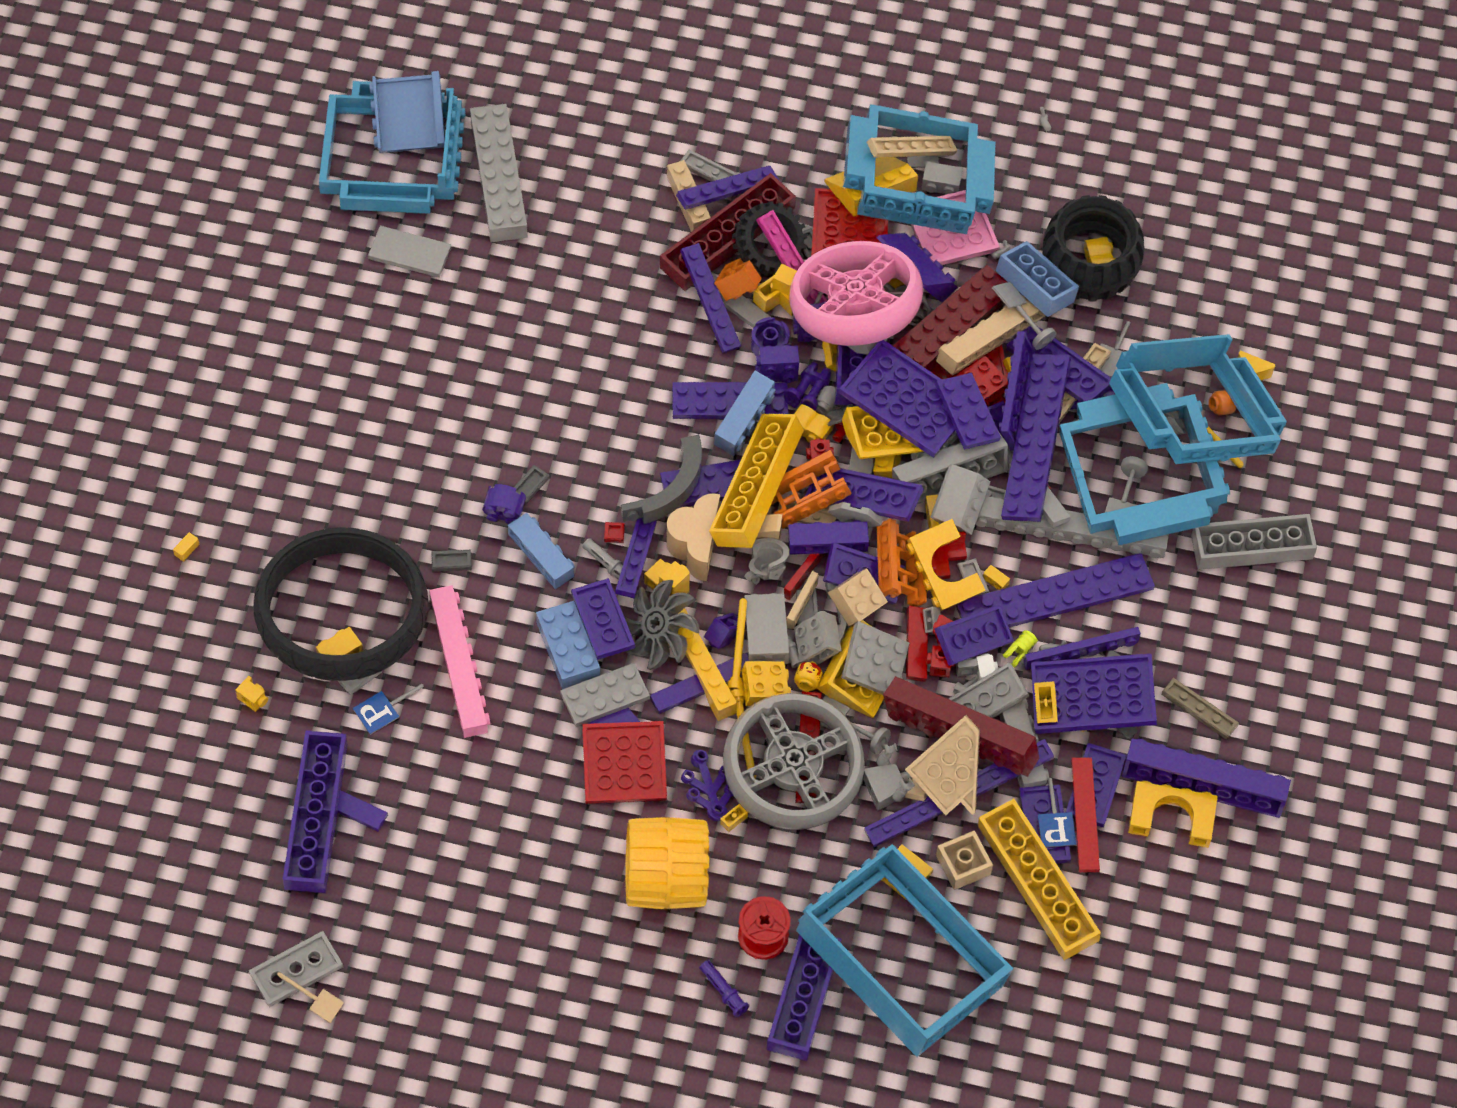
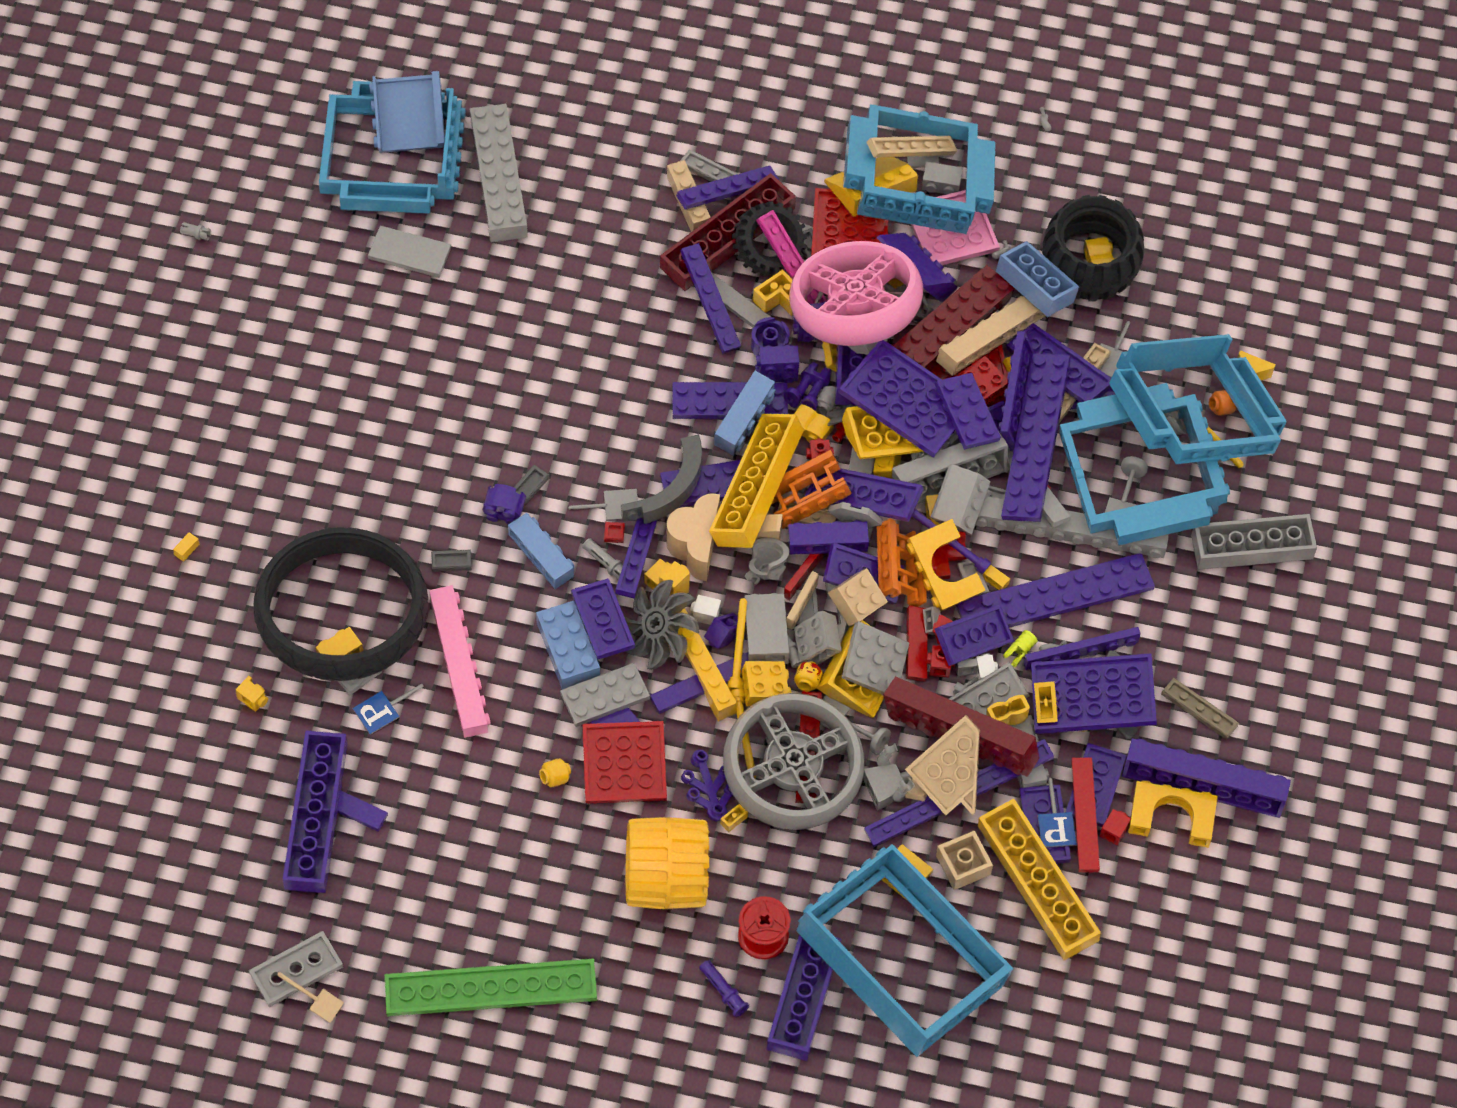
orange brick [714,258,762,301] -> none
yellow brick [772,264,797,296] -> none
light grey piece [992,282,1057,350] -> none
none -> light grey pin [180,222,211,240]
none -> bright green plate [385,959,597,1016]
none -> yellow head [539,758,571,787]
none -> light grey piece [568,489,638,521]
none -> white brick [690,595,721,625]
none -> dark purple piece [912,510,991,574]
none -> yellow brick [986,695,1030,725]
none -> red brick [1100,809,1131,846]

